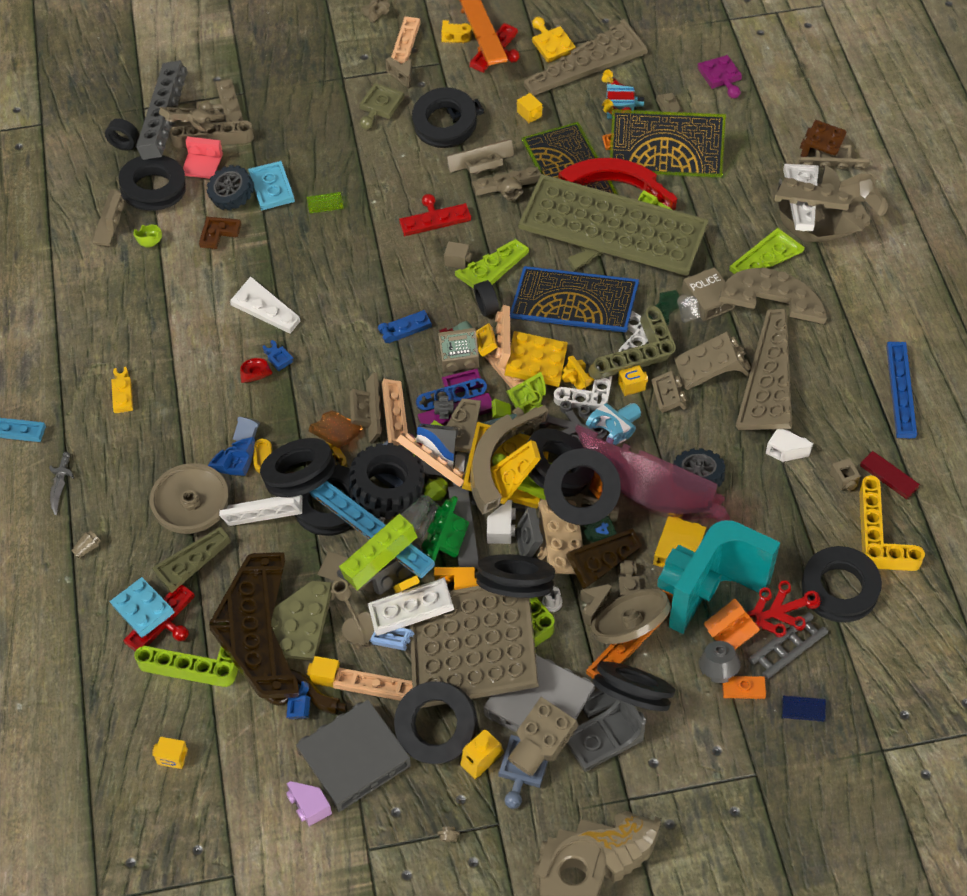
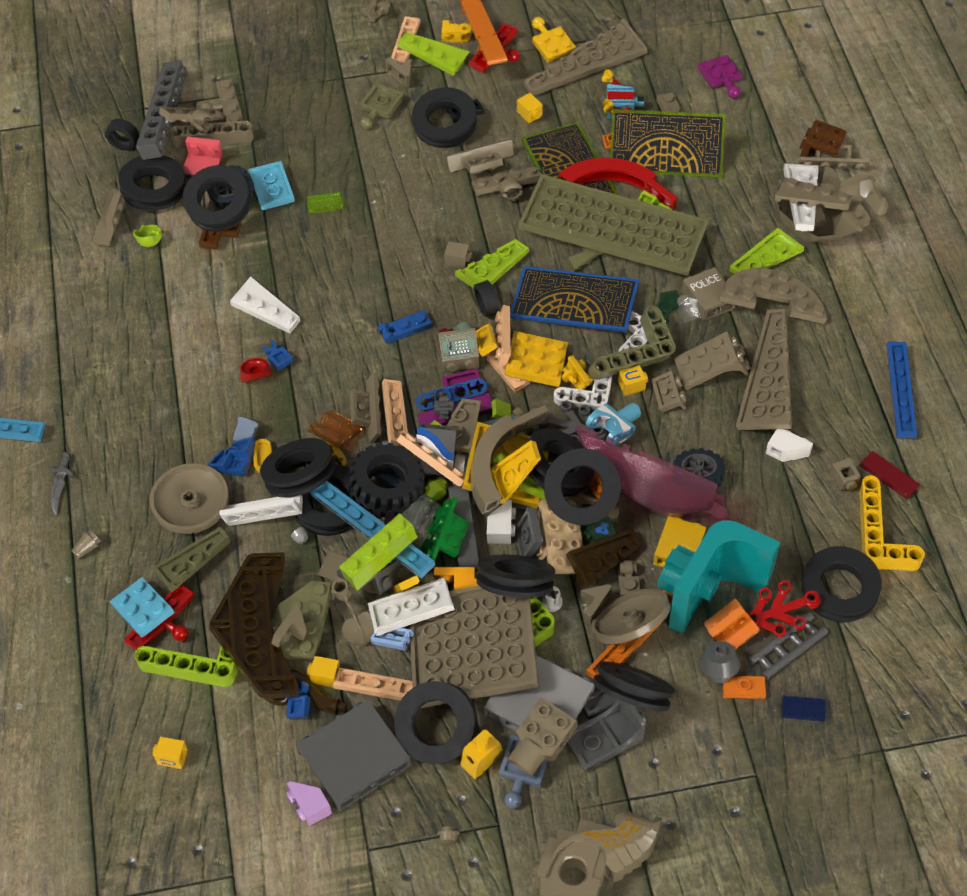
yellow plate [111,367,133,413] -> none
red plate [399,194,471,237] -> none
lime brick [506,372,546,414] -> none
none -> black tyre [183,165,252,232]
none -> dark tan slope [271,604,306,647]
none -> light grey hinge [291,527,308,544]
none -> lime wing [398,32,470,76]

